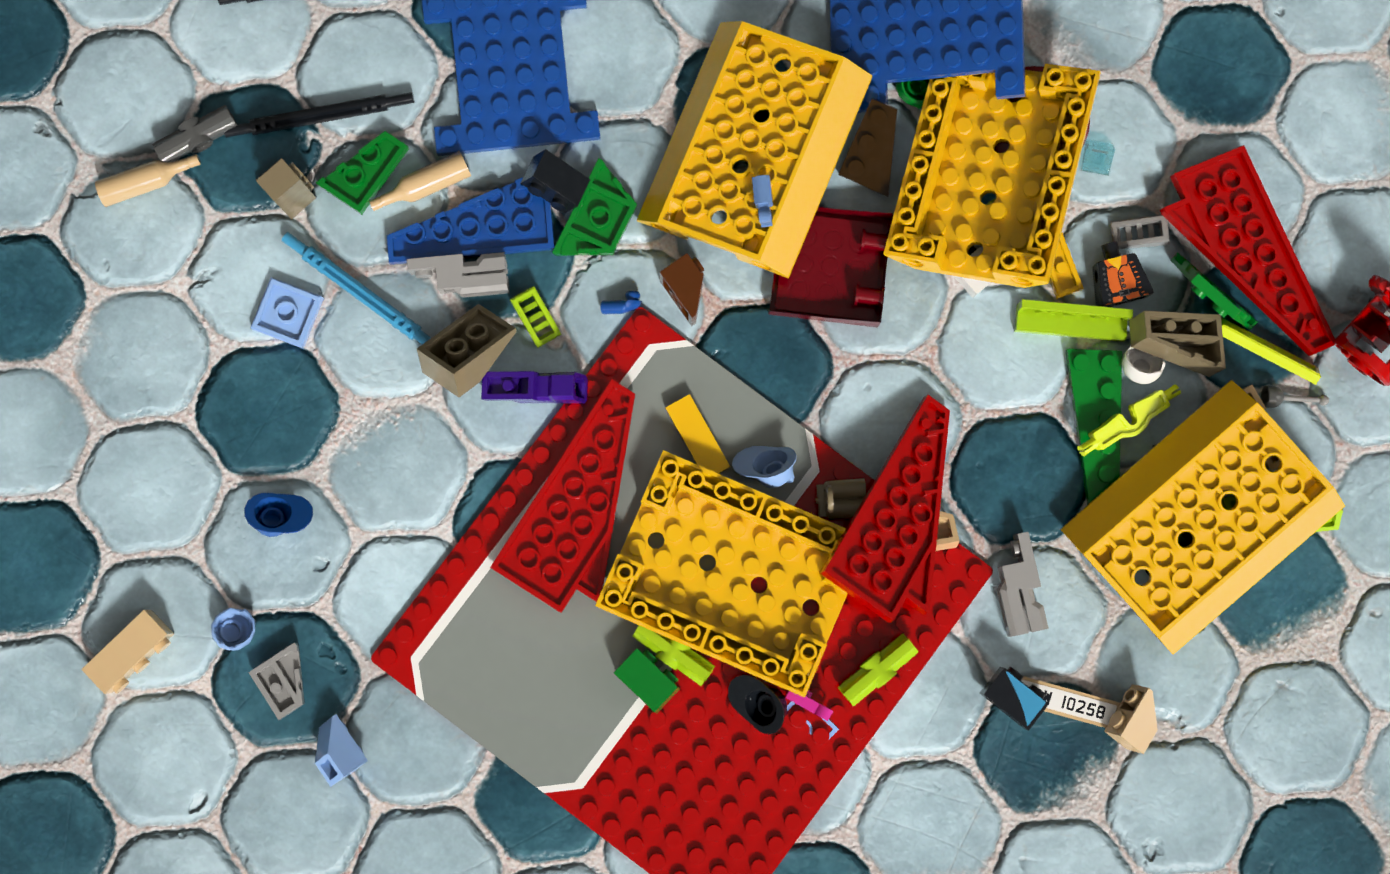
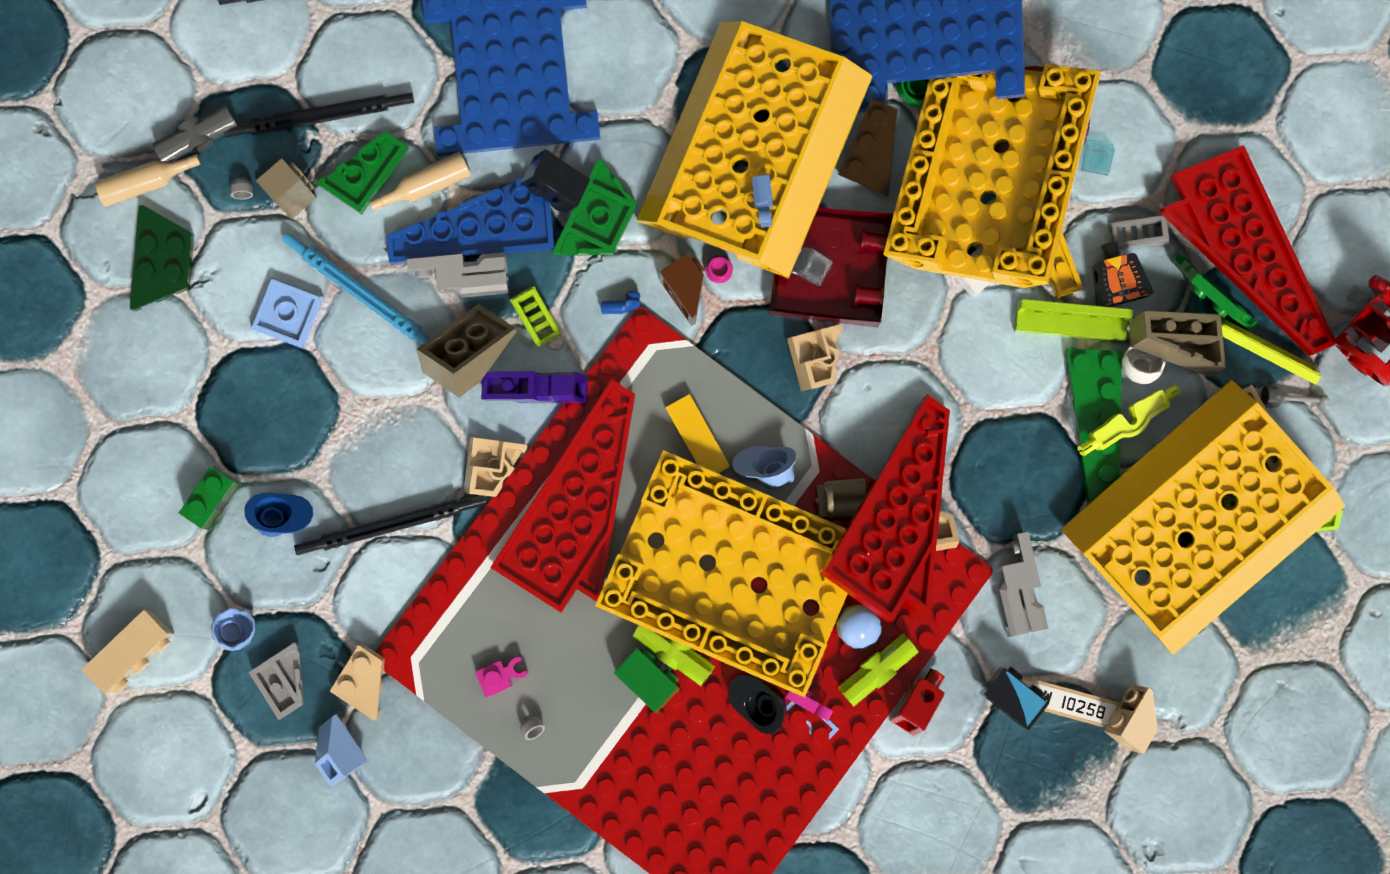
none -> dark green wing [130,205,194,311]
none -> green brick [178,466,241,530]
none -> light grey hinge [230,177,253,200]
none -> black axle [294,495,487,556]
none -> tan wing [330,643,385,721]
none -> tan slope [463,437,527,497]
none -> dark pink plate [475,657,528,698]
none -> light grey hinge [520,715,545,740]
none -> dark pink plate [705,256,733,284]
none -> tan slope [787,324,843,392]
none -> clear light blue slope [792,247,833,286]
none -> light blue hair [836,605,882,649]
none -> red torso [889,668,945,736]

